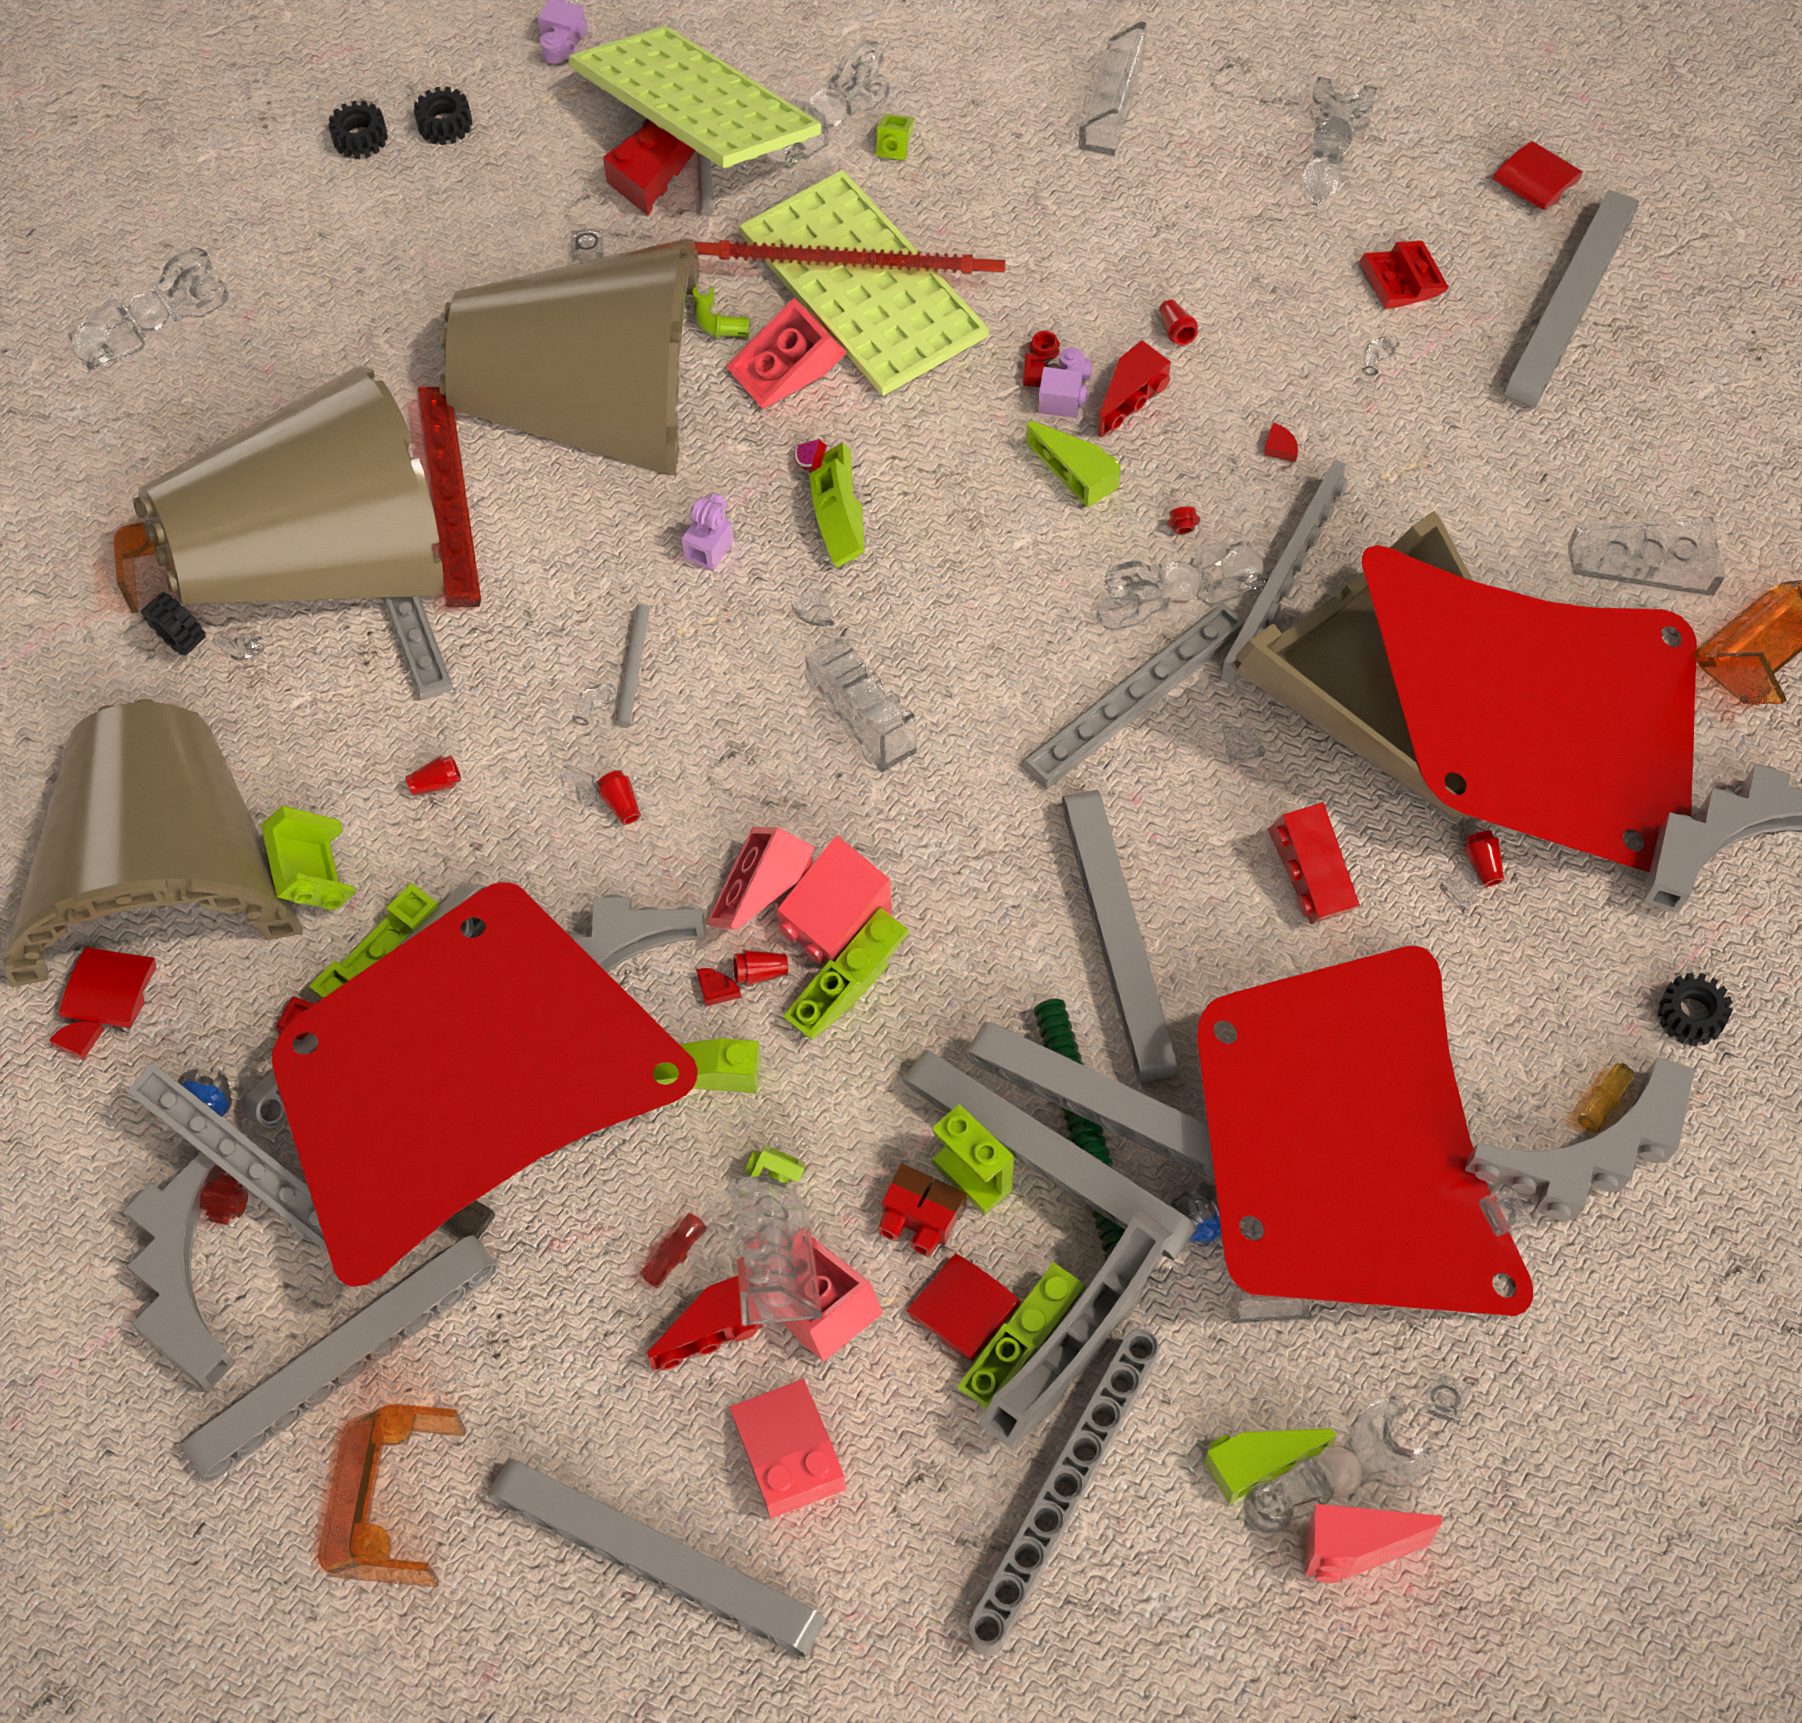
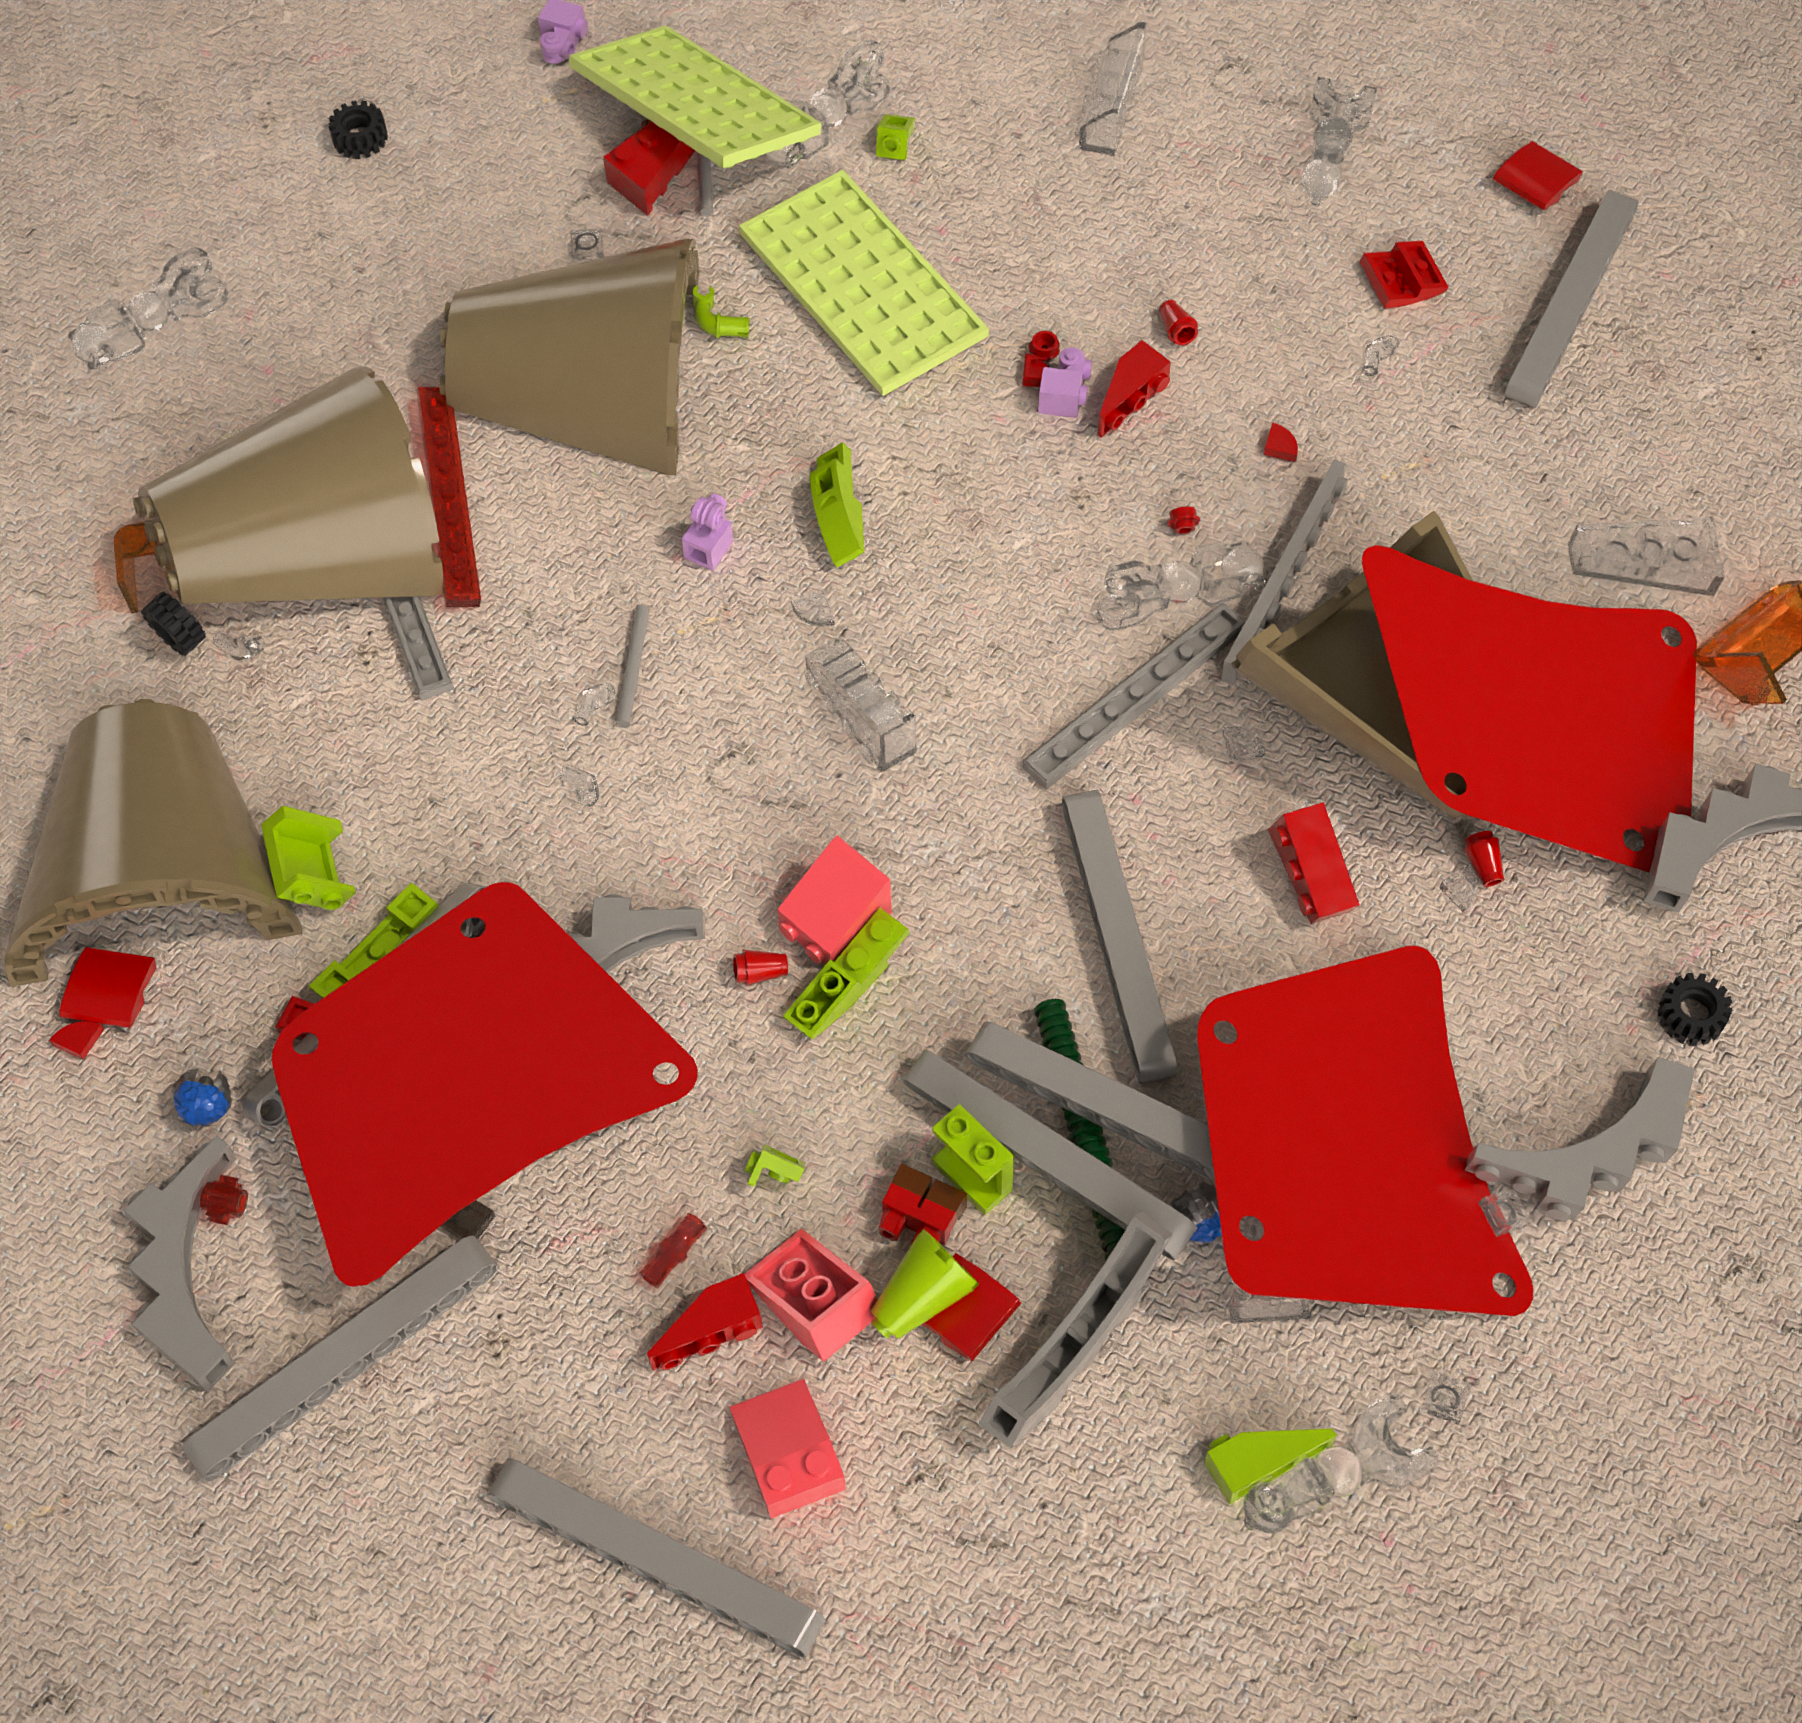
light grey plate [126,1062,329,1254] -> none
clear orange windscreen [318,1404,466,1588] -> none
red cone [406,755,462,796] -> none
black tyre [414,86,472,145] -> none
red cone [597,770,641,825] -> none
lime slope [653,1038,761,1094] -> none
clear red hose [694,239,1006,275] -> none
red tile [696,968,741,1007] -> none
coral slope [706,827,815,930] -> none
coral slope [726,298,847,409] -> none
clear slope [728,1176,822,1325] -> none
tile [794,439,827,473] -> none
lime slope [957,1262,1086,1409] -> none
light grey beam [968,1329,1159,1656] -> none
lime slope [1026,420,1121,508] -> none
coral slope [1305,1504,1442,1583] -> none
clear yellow axle [1577,1063,1635,1132] -> none
none -> lime cone [871,1229,979,1339]

